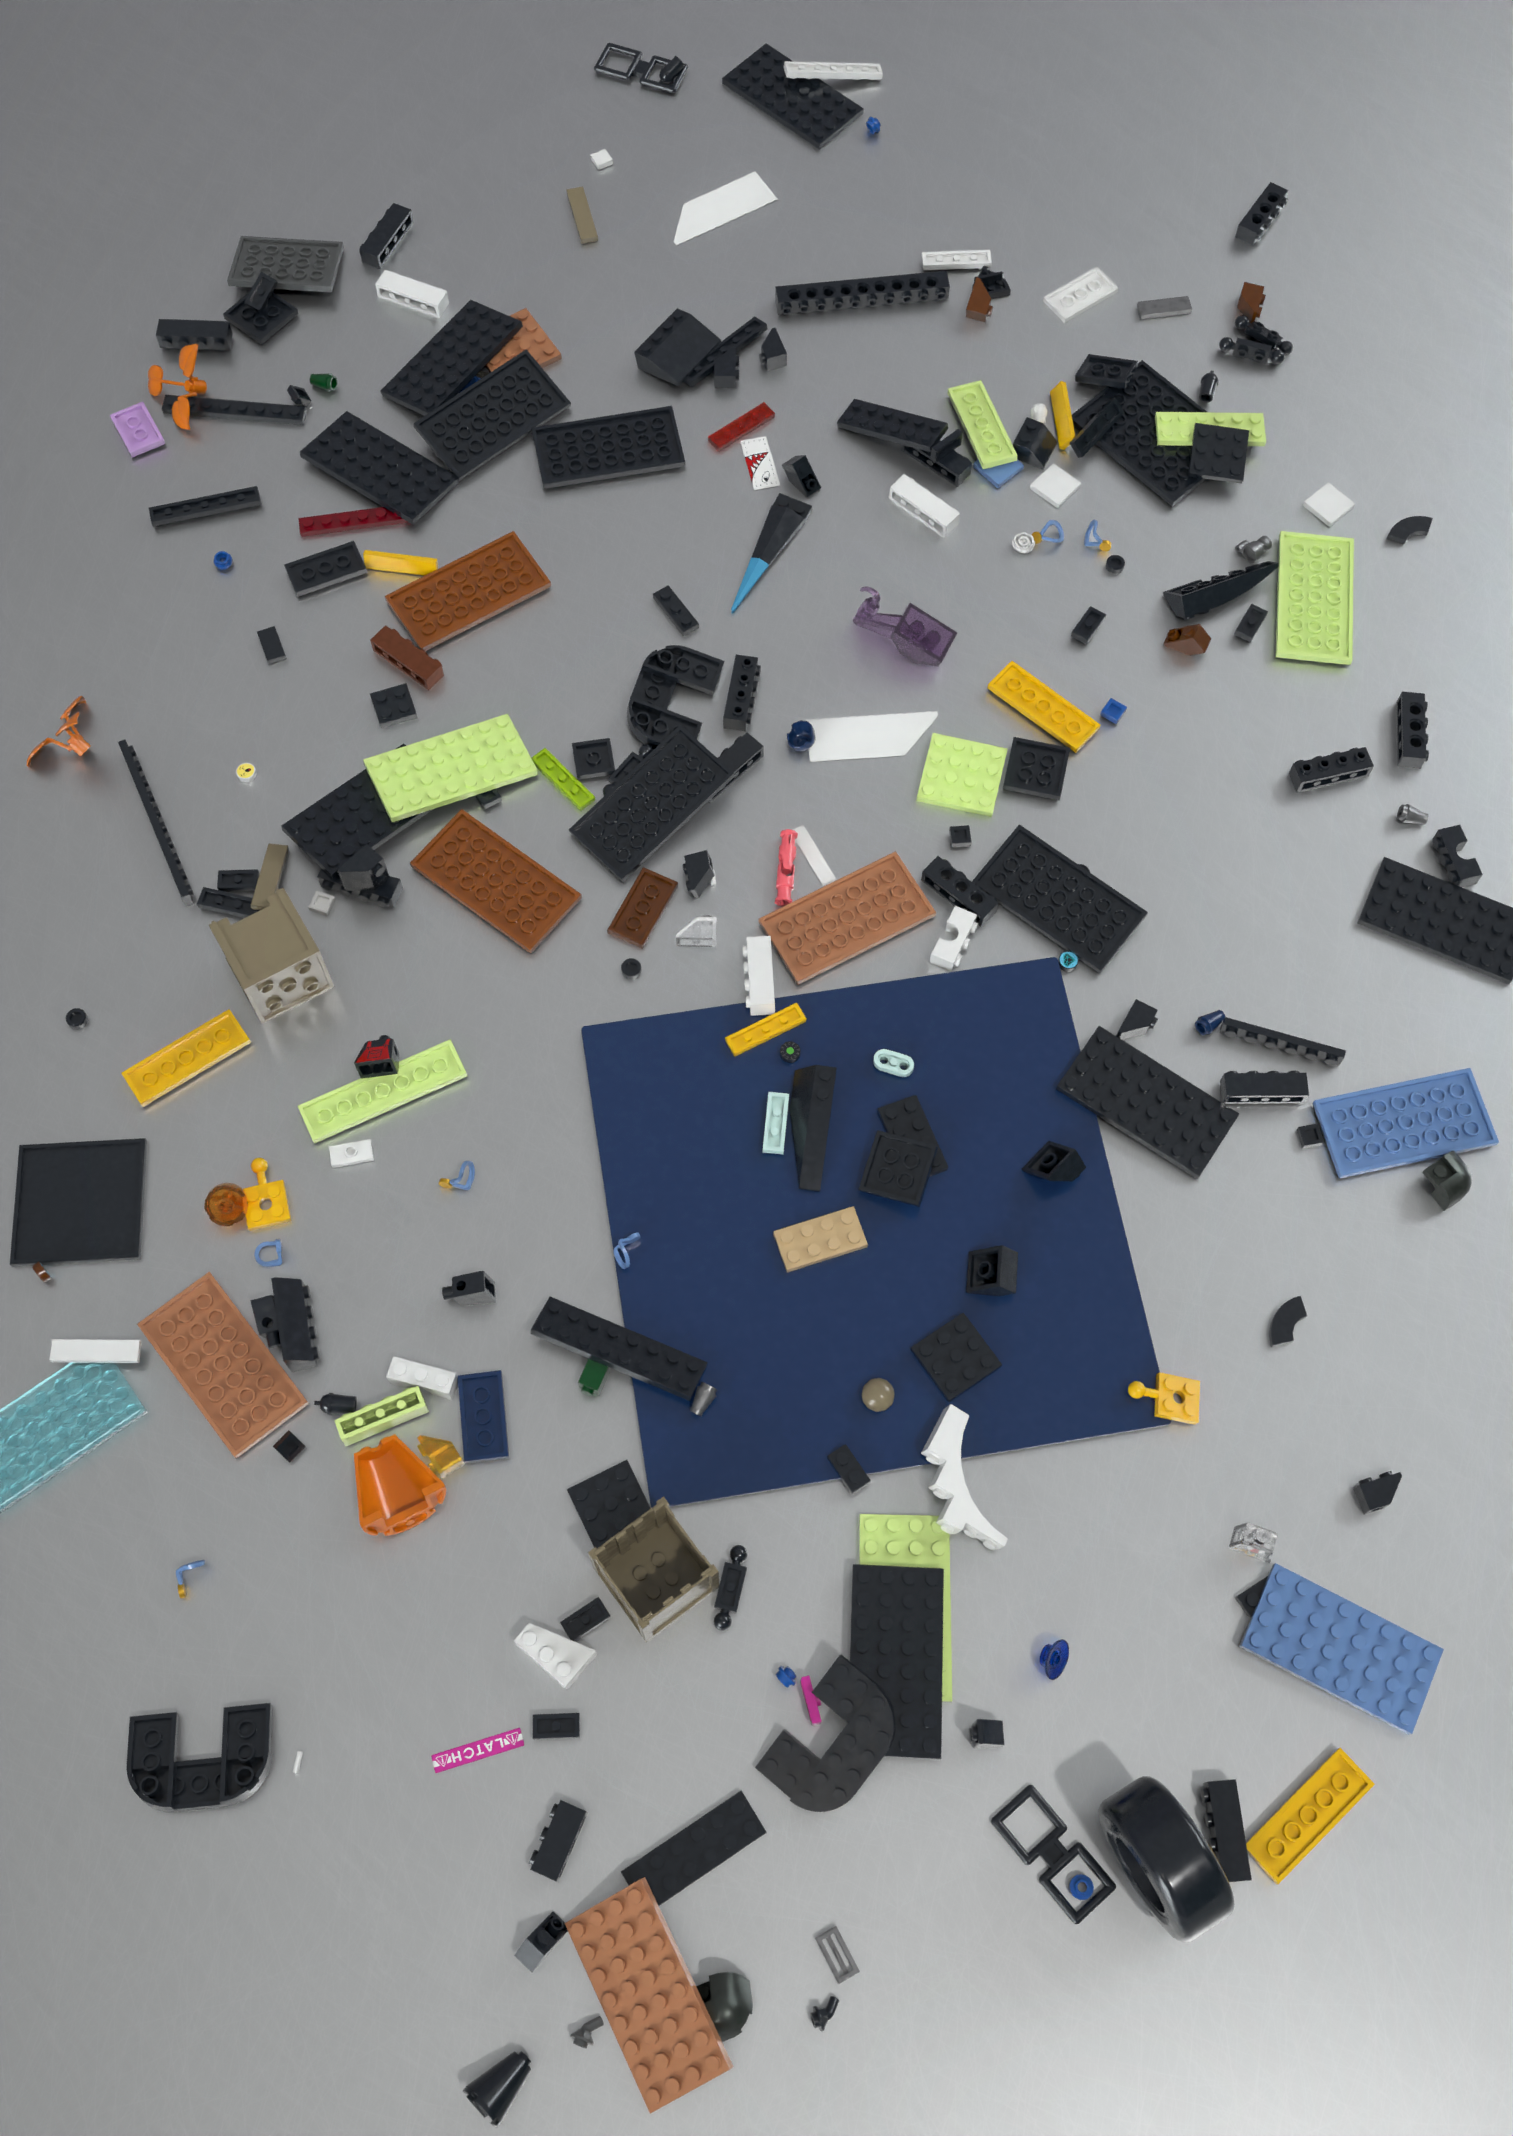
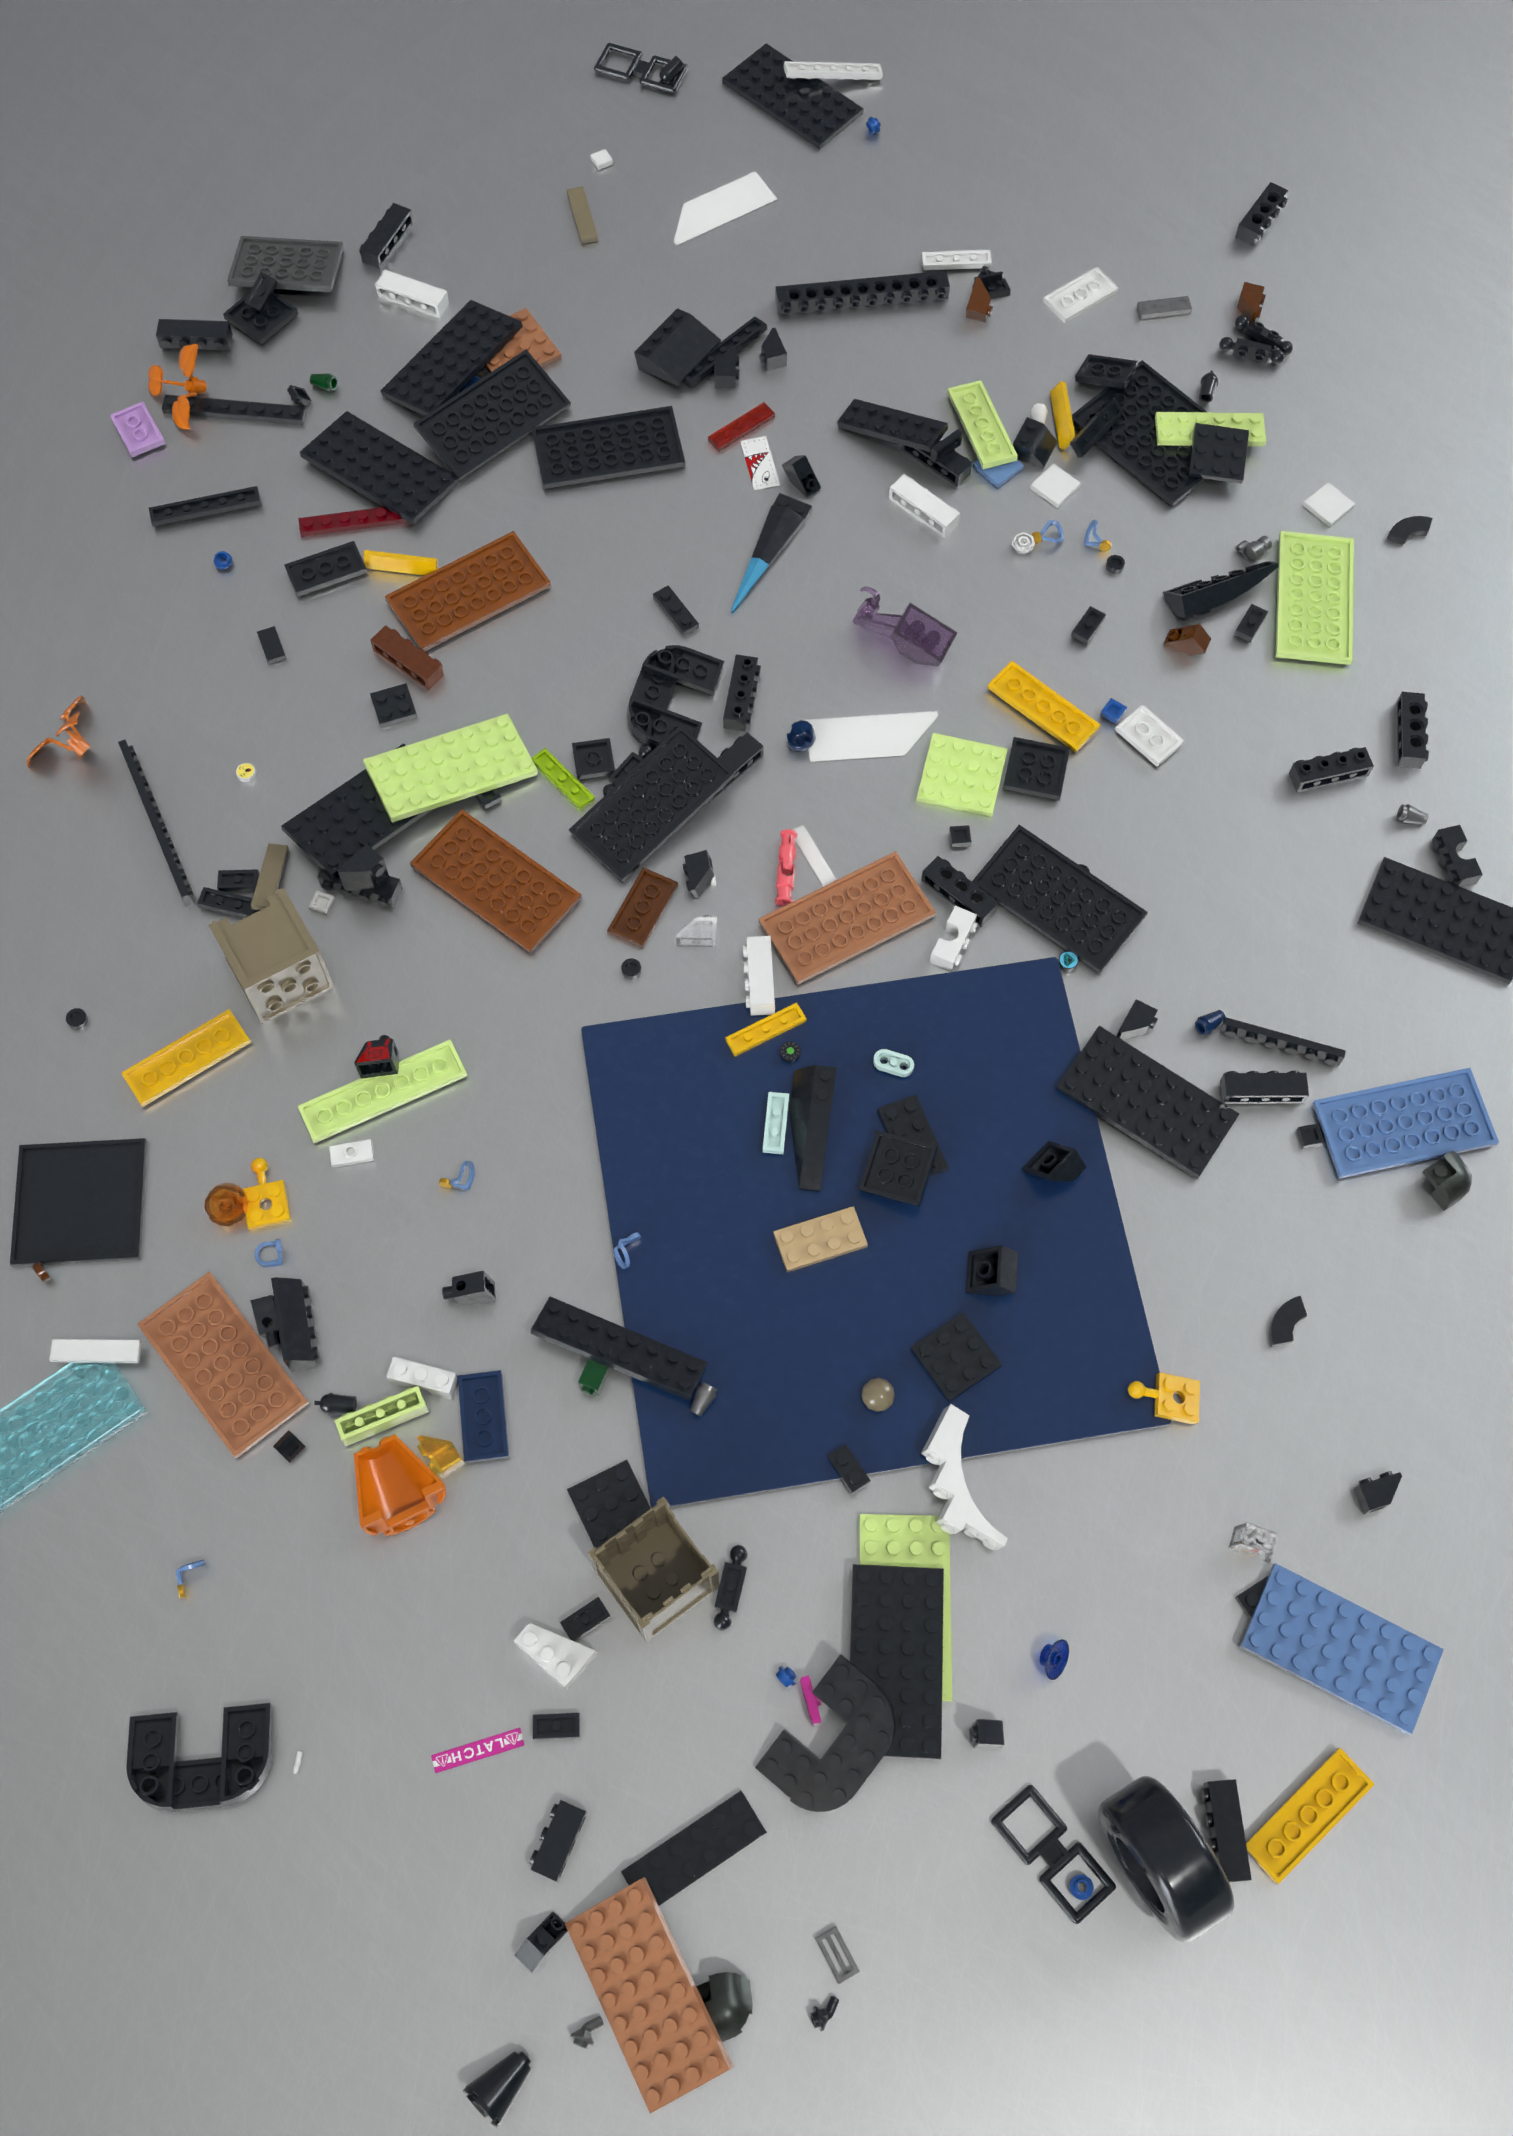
none -> white plate [1115,705,1184,767]

